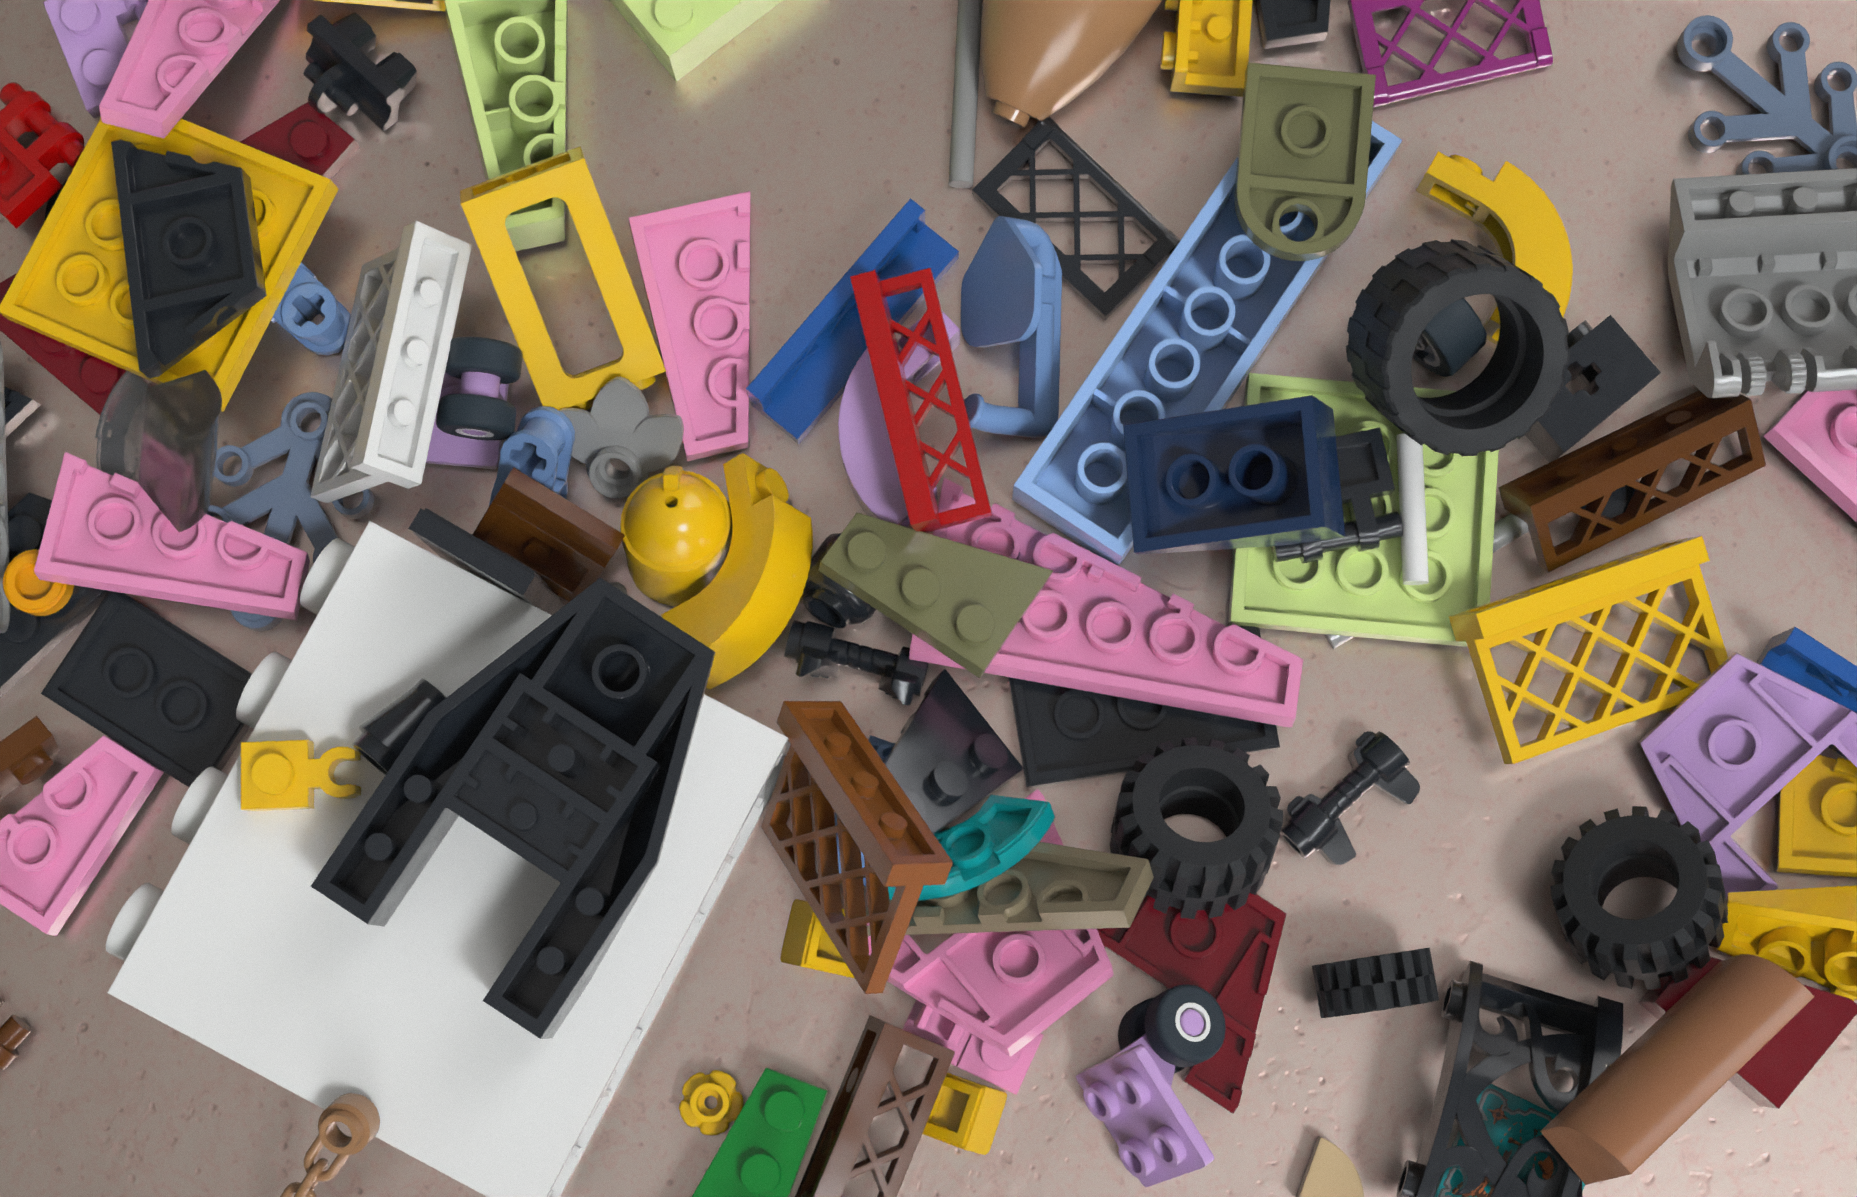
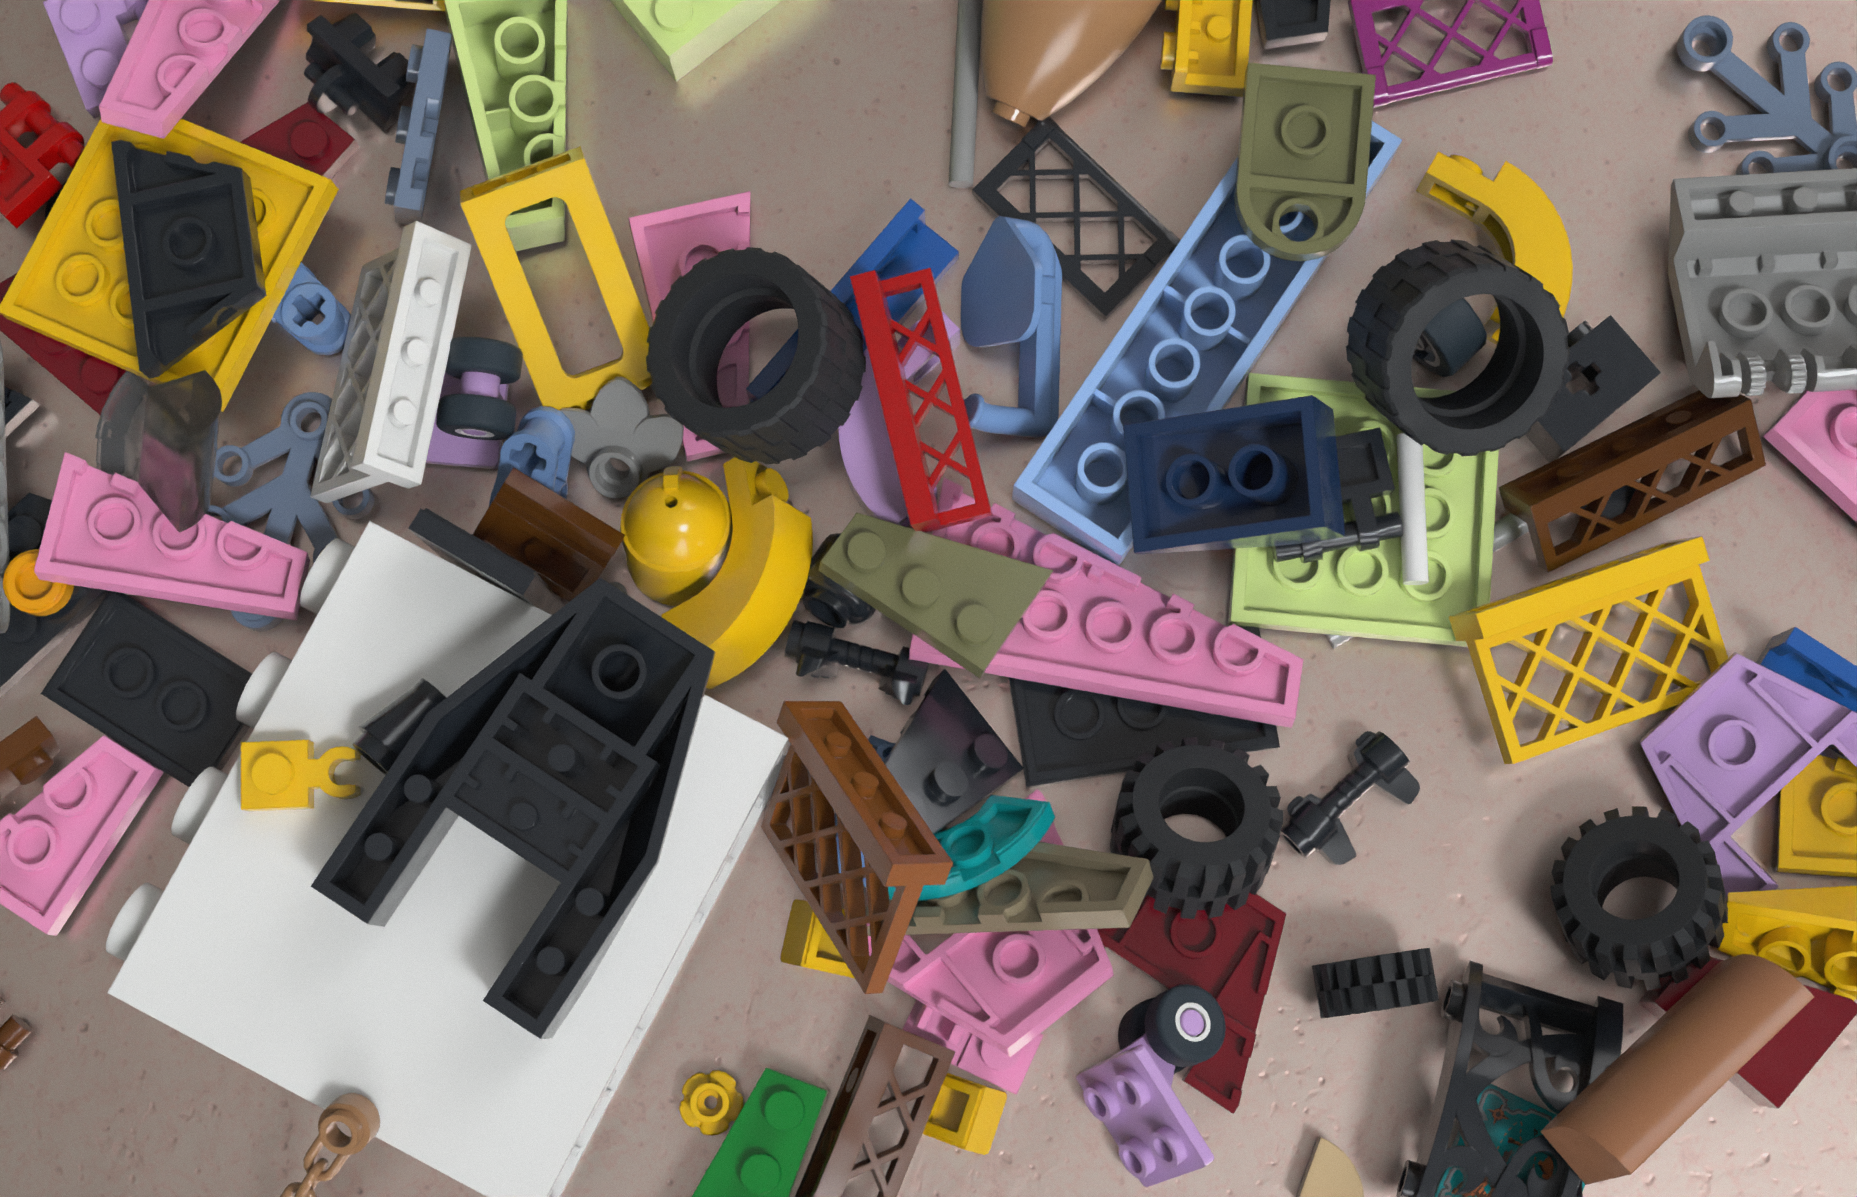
none -> sand blue wing [385,28,452,225]
none -> black tyre [646,247,866,465]

